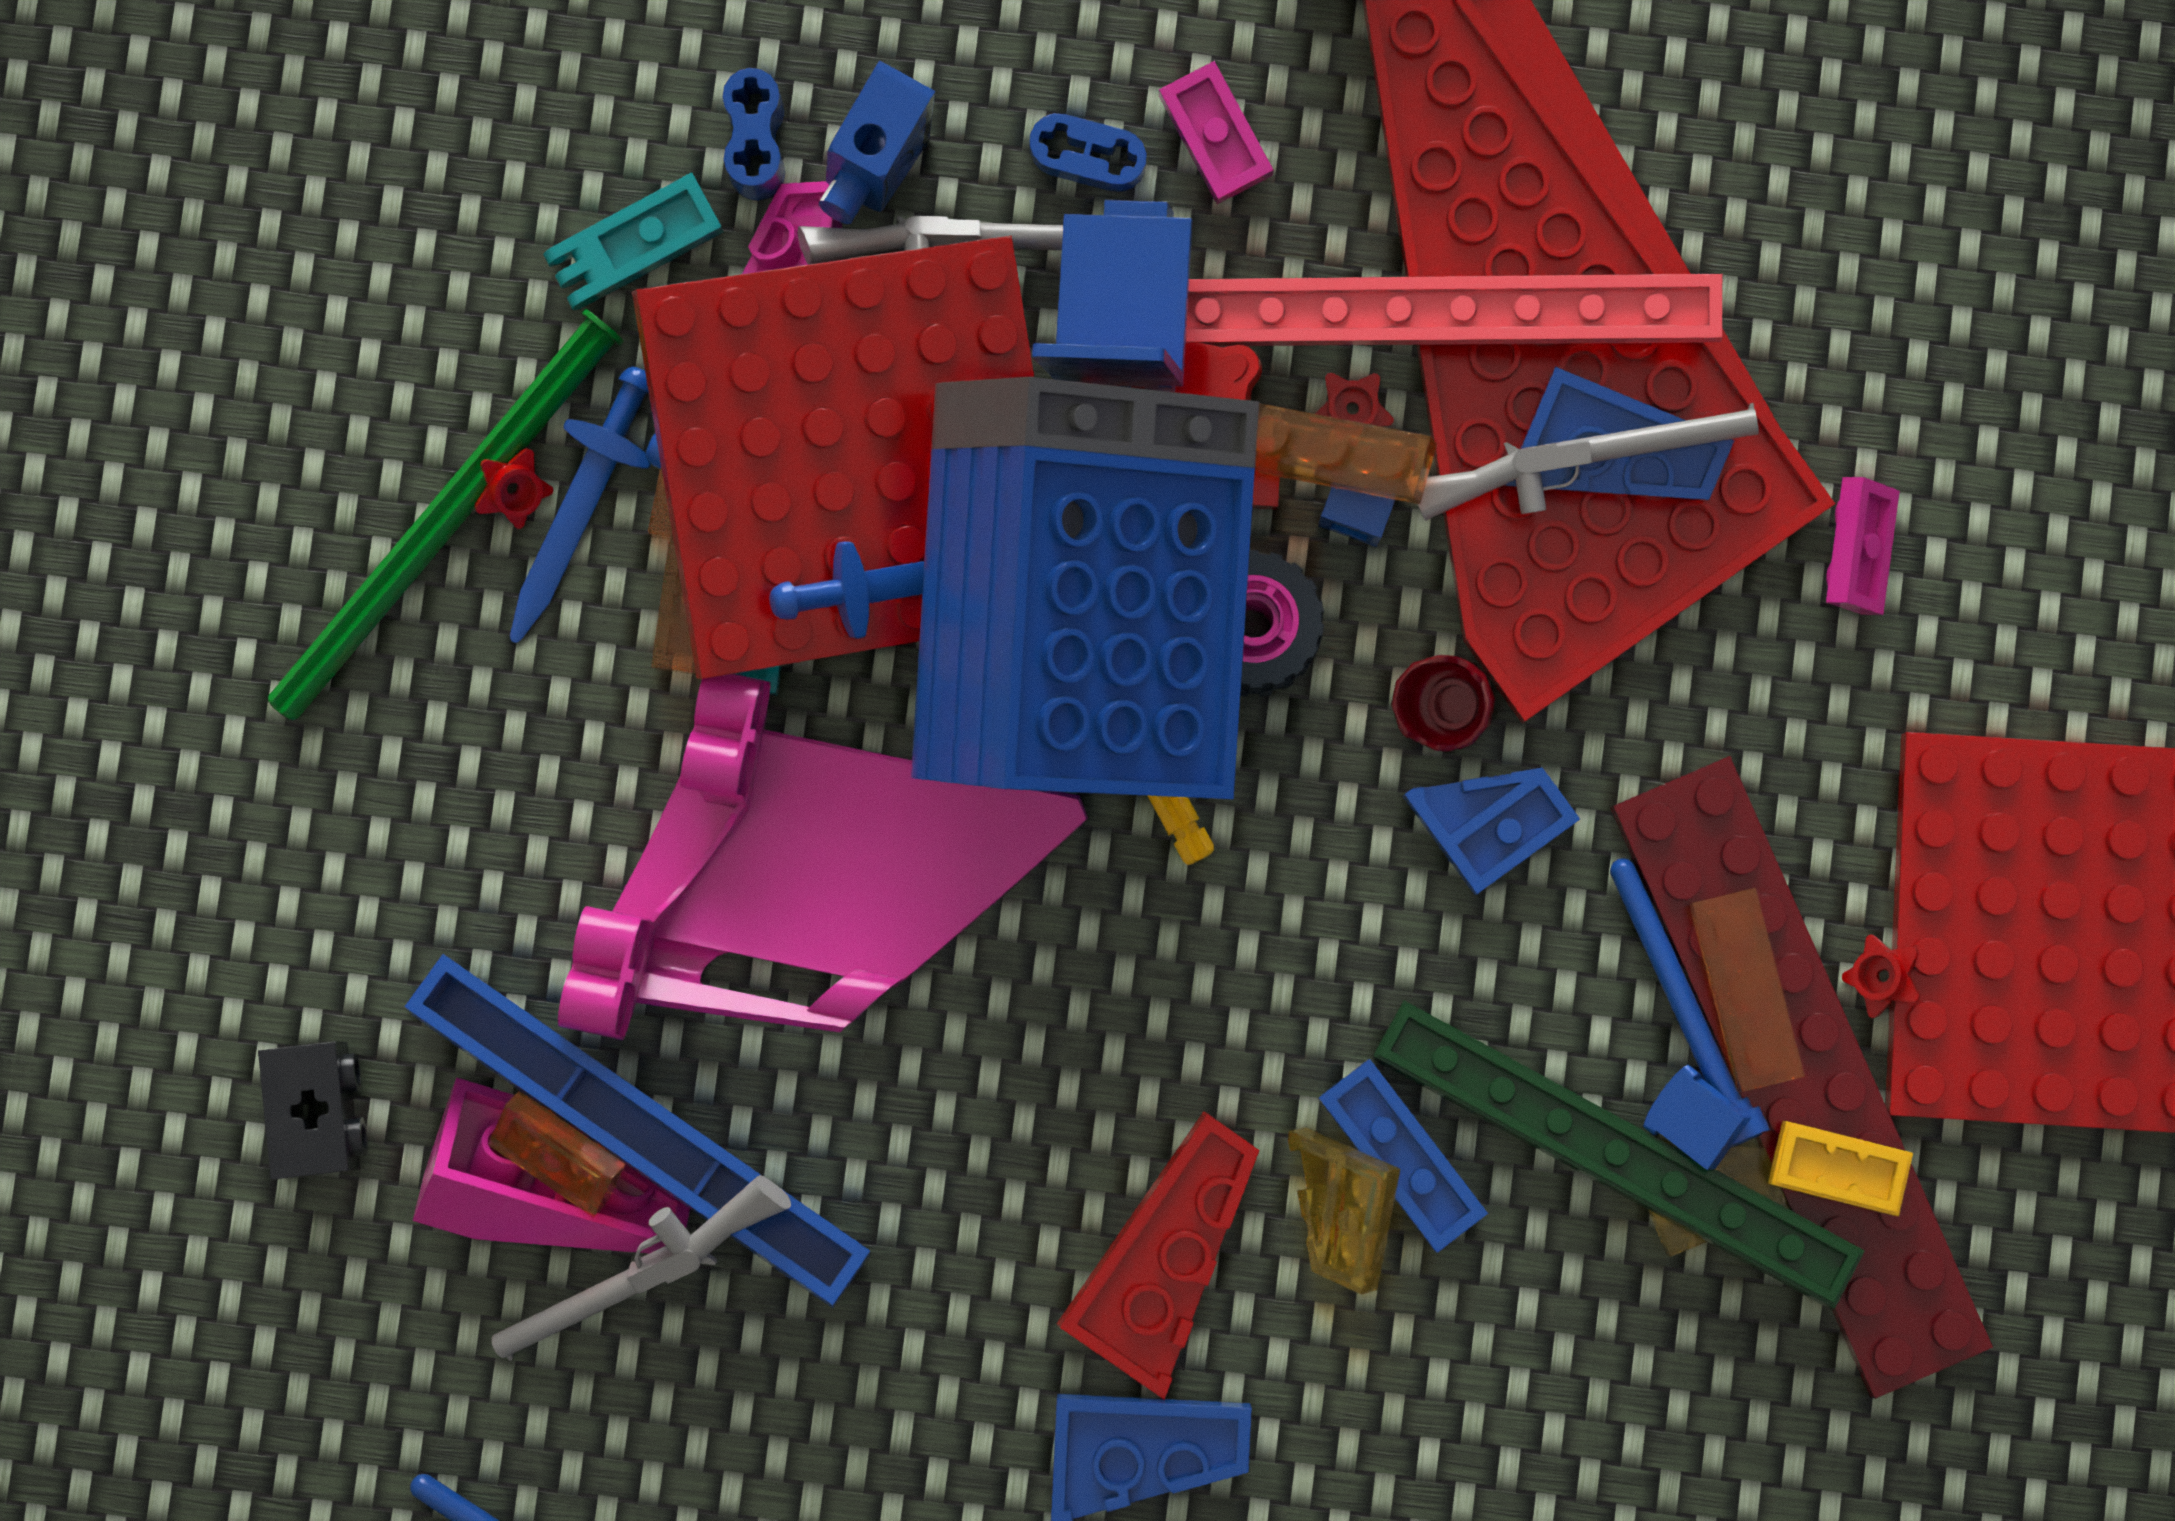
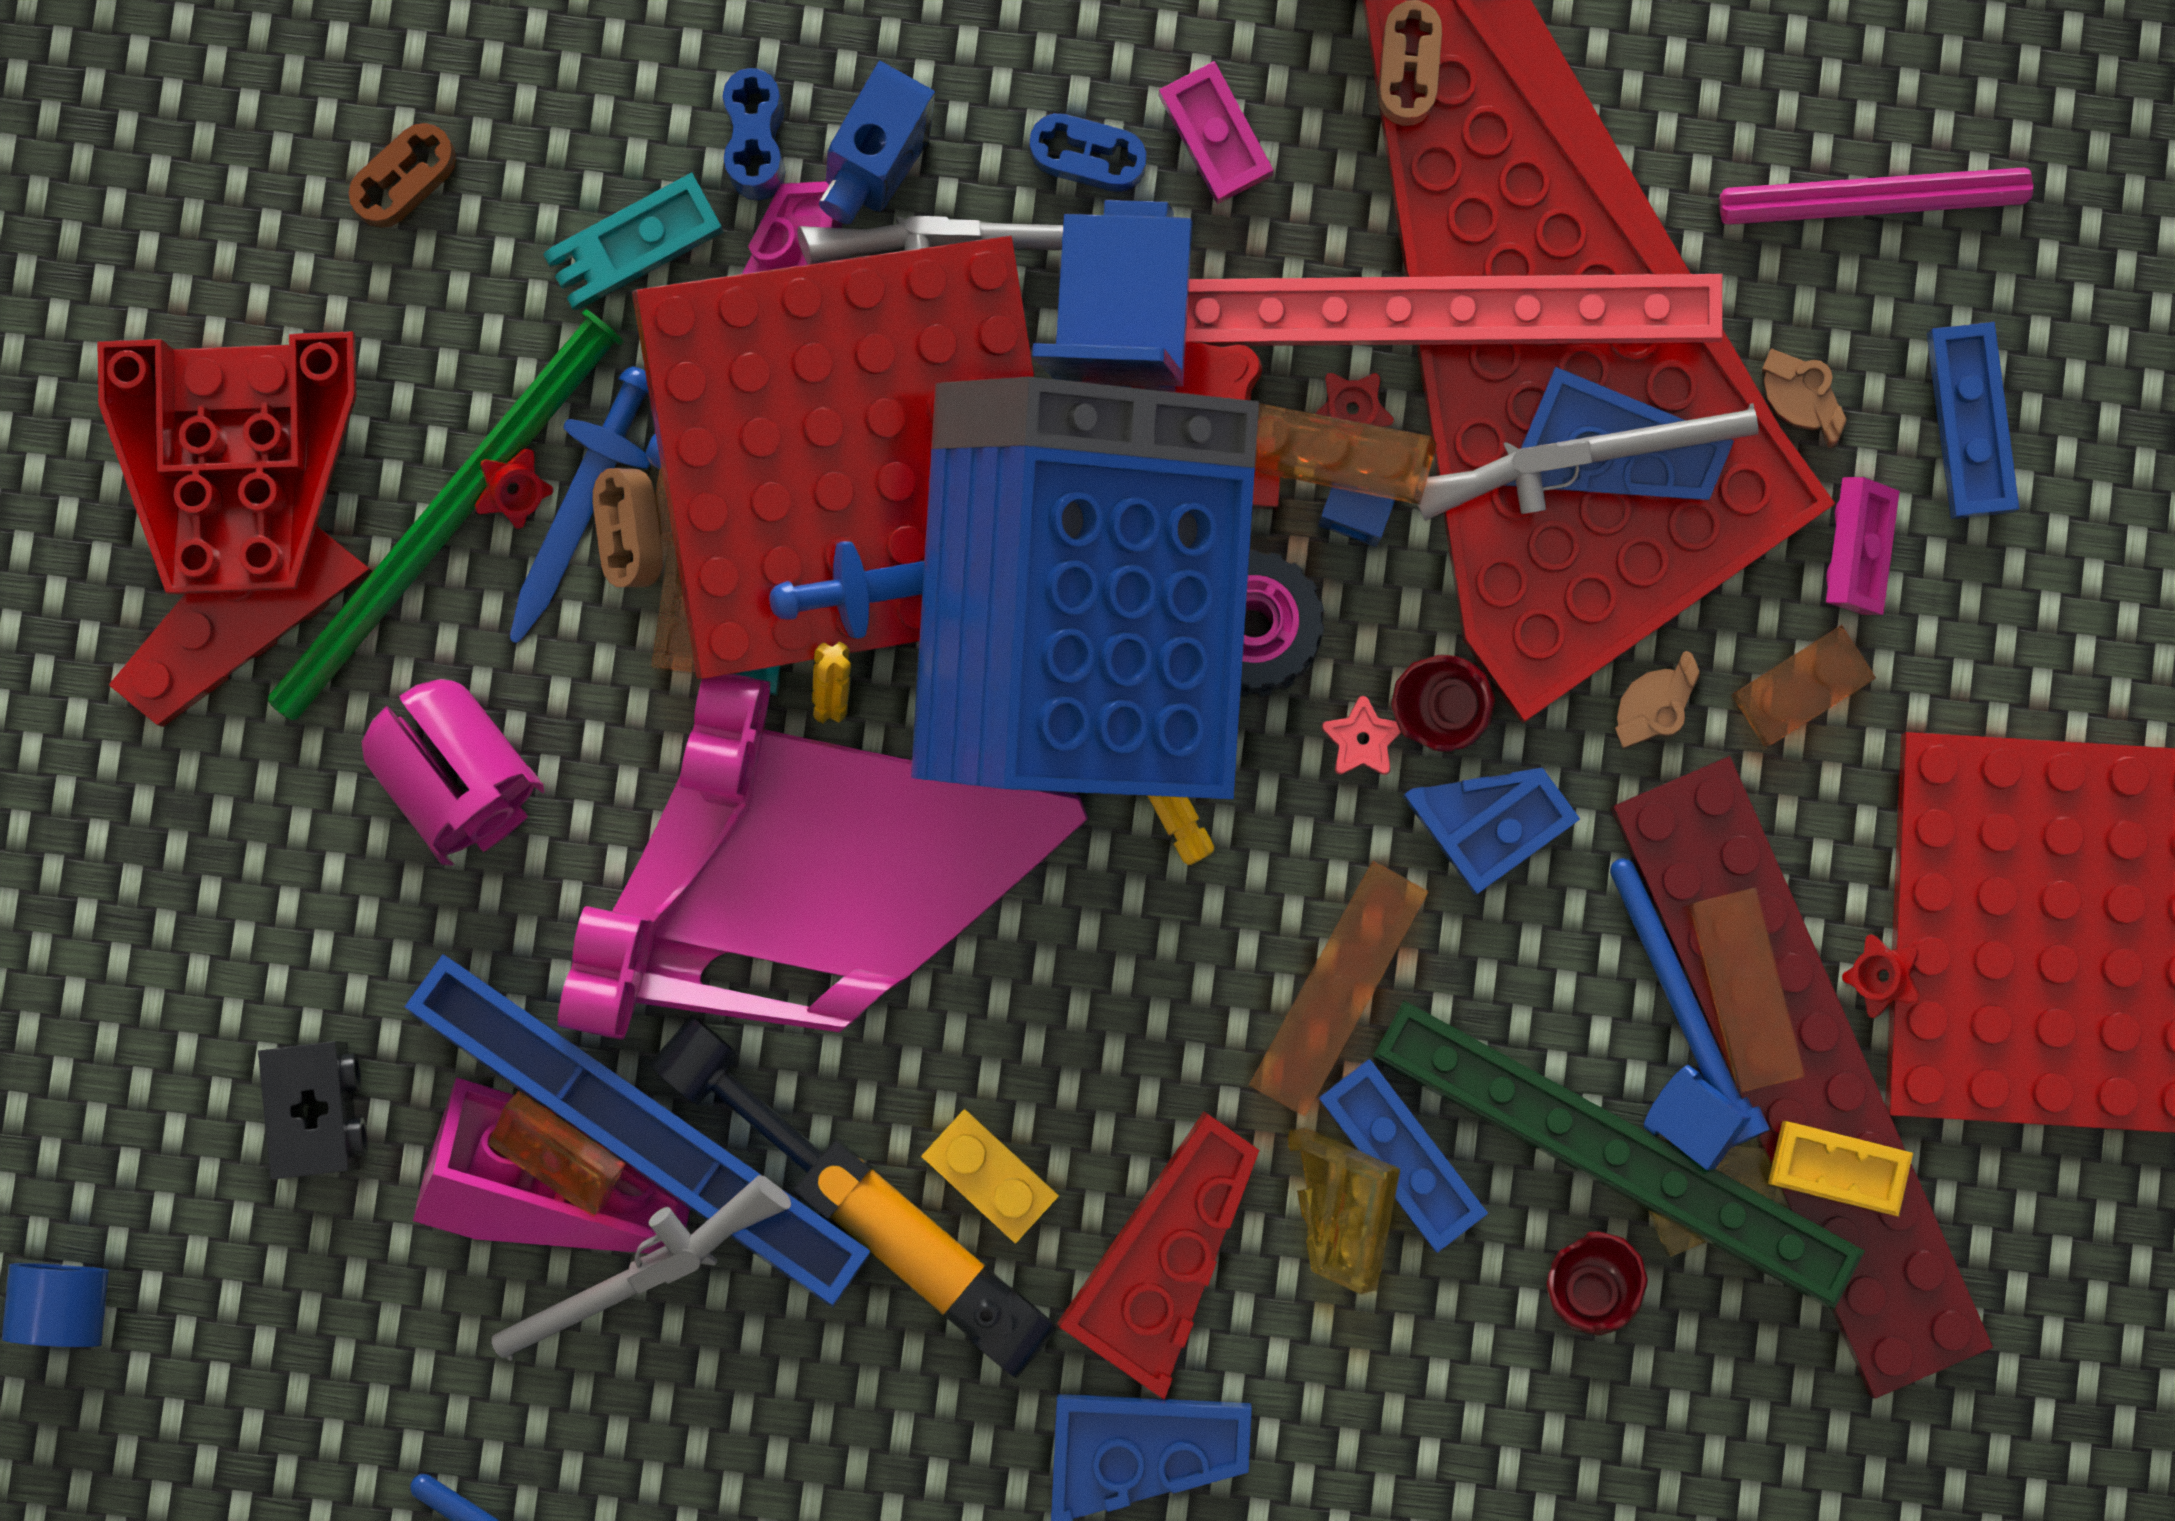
none -> blue piece [1,1263,109,1347]
none -> red wedge [97,331,357,594]
none -> red wing [109,526,373,727]
none -> dark orange beam [348,123,457,228]
none -> dark pink cylinder [362,679,545,866]
none -> medium nougat beam [593,468,663,587]
none -> black piece [649,1015,1059,1378]
none -> yellow axle [812,641,851,724]
none -> yellow plate [921,1109,1059,1244]
none -> clear orange plate [1248,861,1429,1117]
none -> coral plate [1321,696,1401,775]
none -> medium nougat beam [1378,0,1442,126]
none -> dark red hair [1546,1231,1648,1336]
none -> medium nougat piece [1615,651,1700,749]
none -> dark pink axle [1719,167,2033,225]
none -> clear orange plate [1731,625,1876,748]
none -> medium nougat piece [1762,348,1847,448]
none -> blue plate [1926,322,2020,520]

